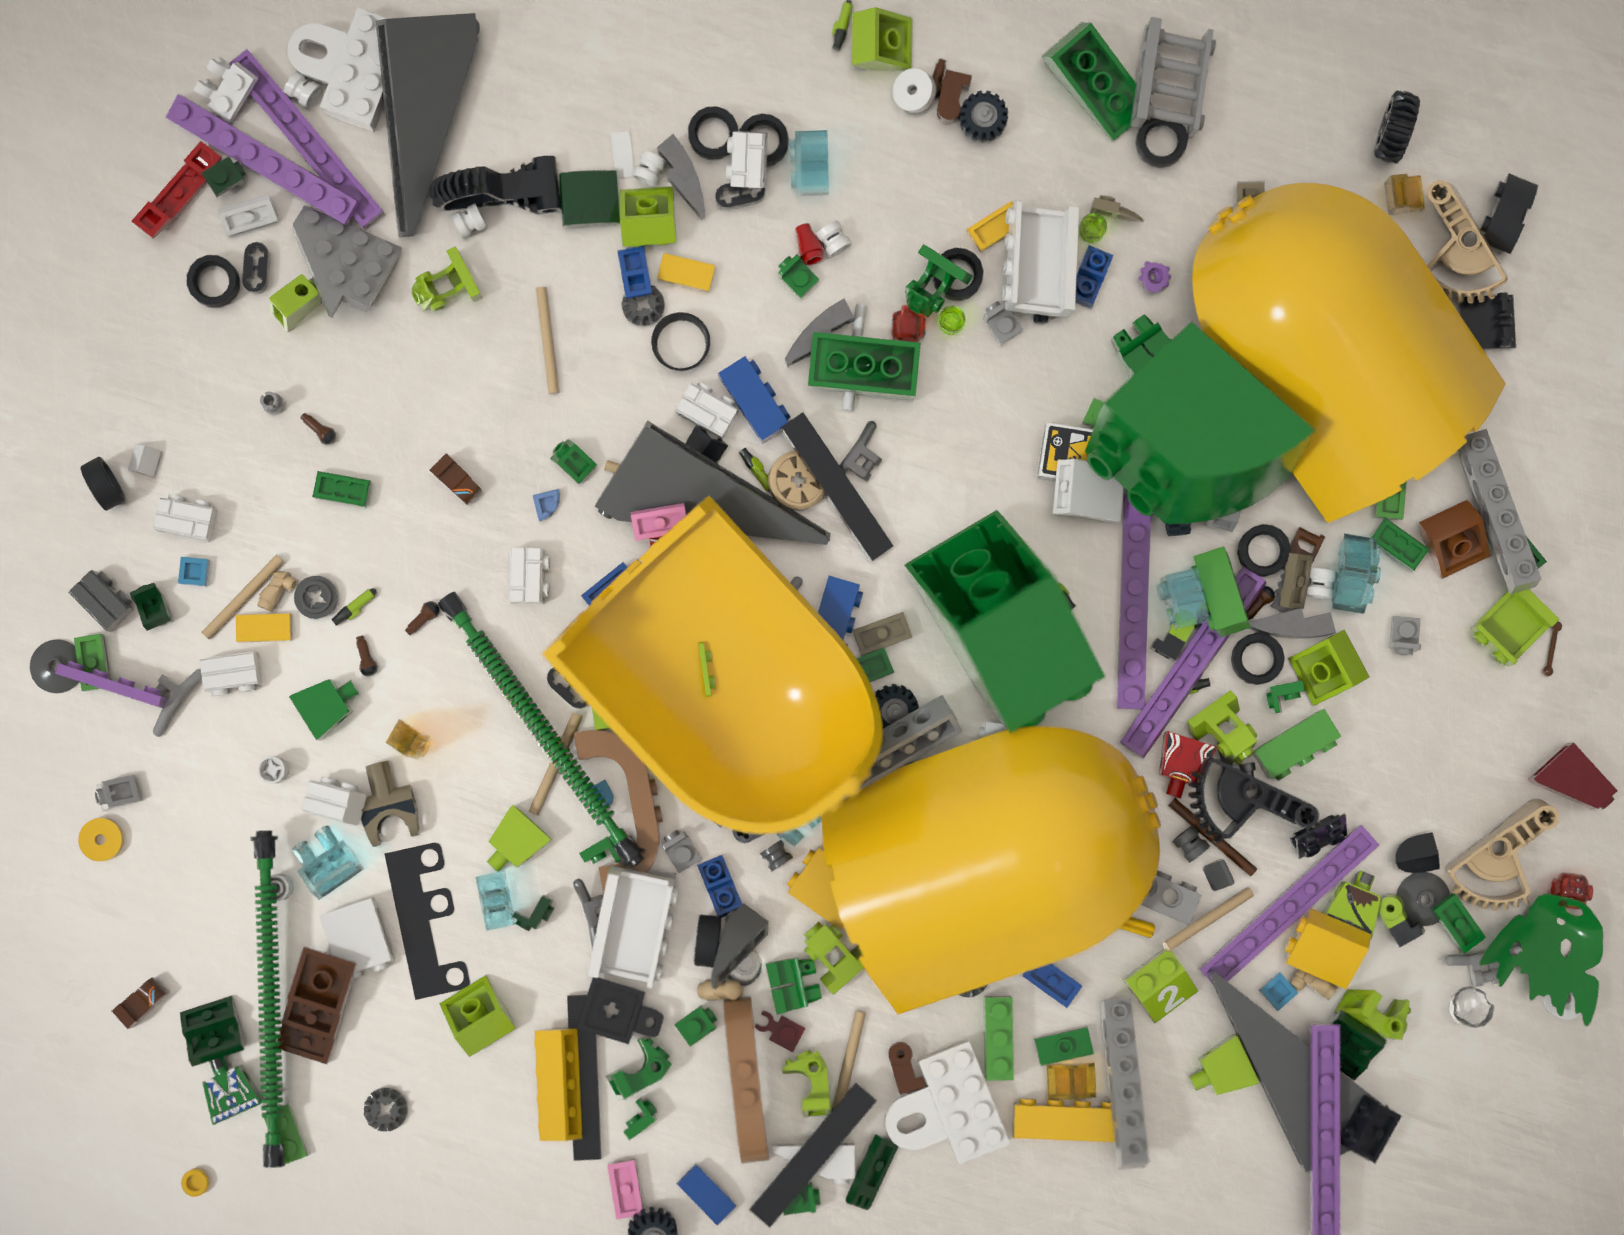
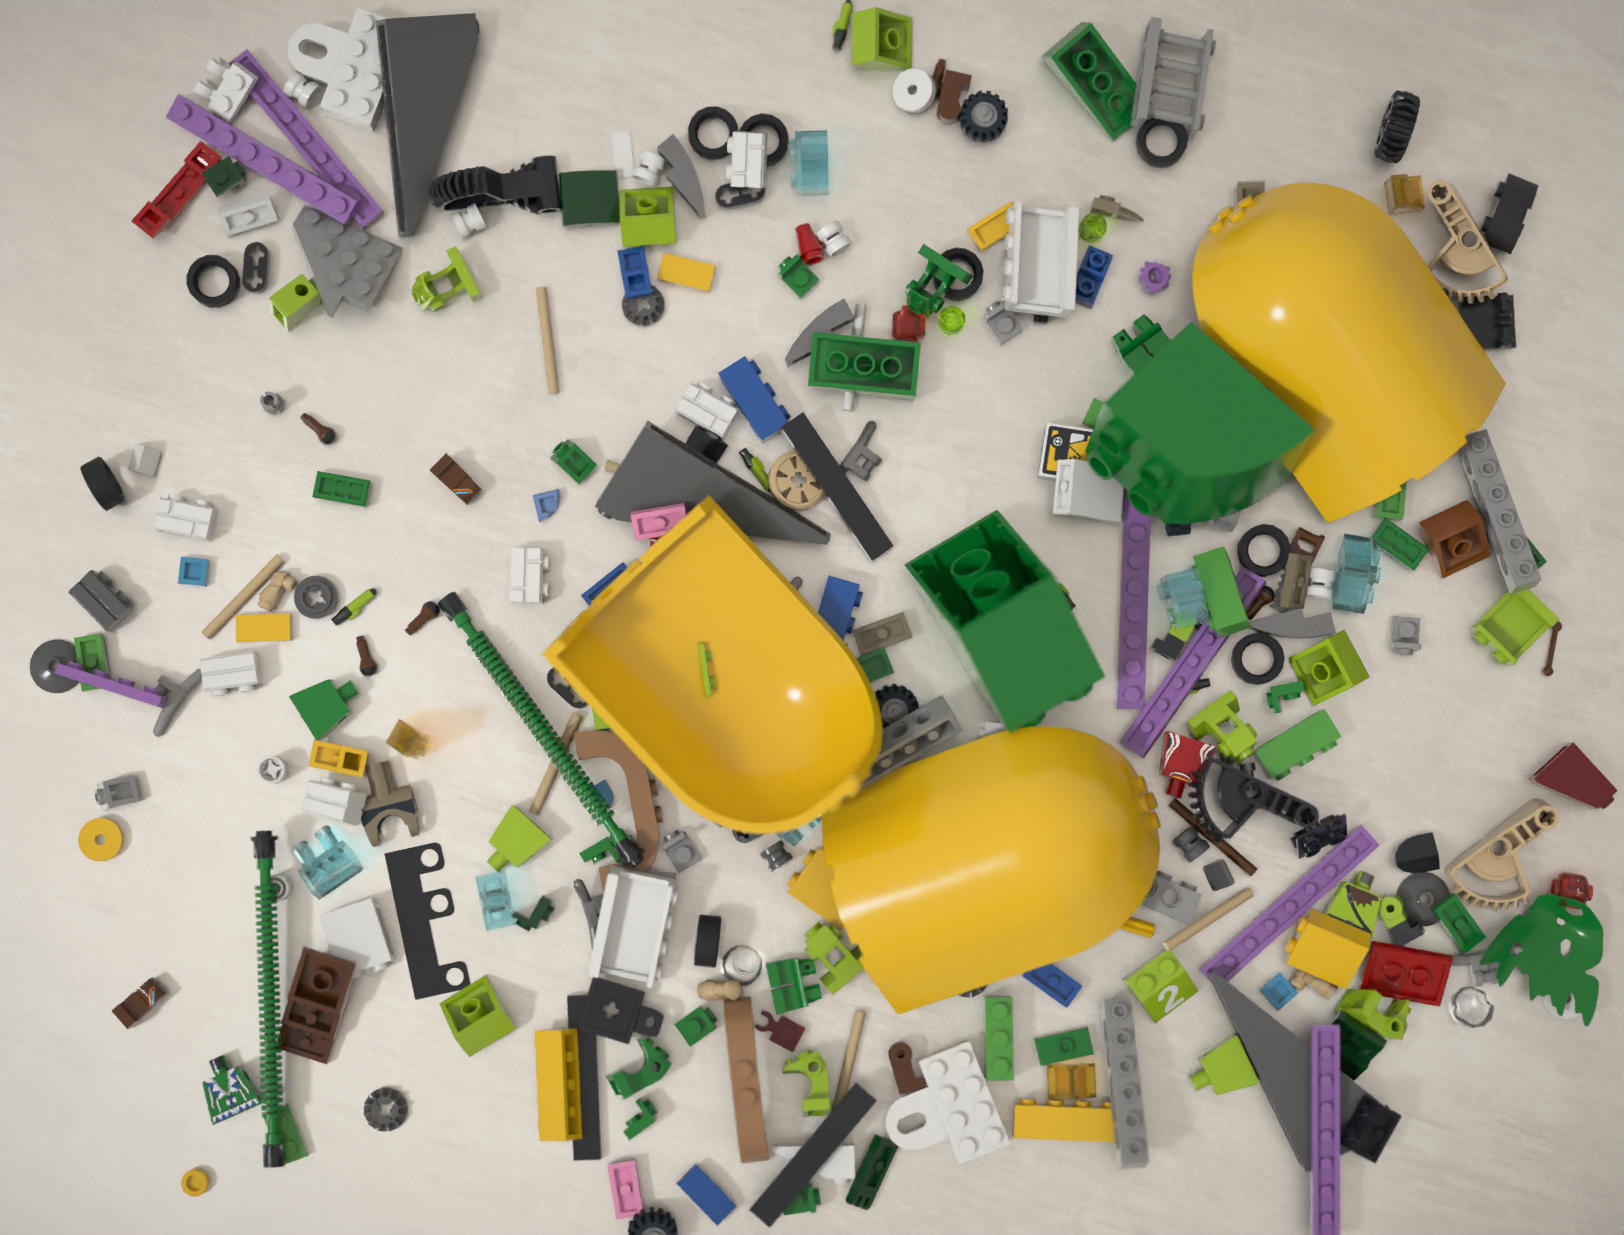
dark green bracket [130,583,172,631] -> none
dark green slope [180,996,244,1067] -> none
black tyre [651,312,710,371] -> none
blue slope [697,855,742,918] -> none
dark grey slope [711,903,769,990] -> none
none -> yellow brick [308,740,368,778]
none -> red tile [1359,941,1453,1007]

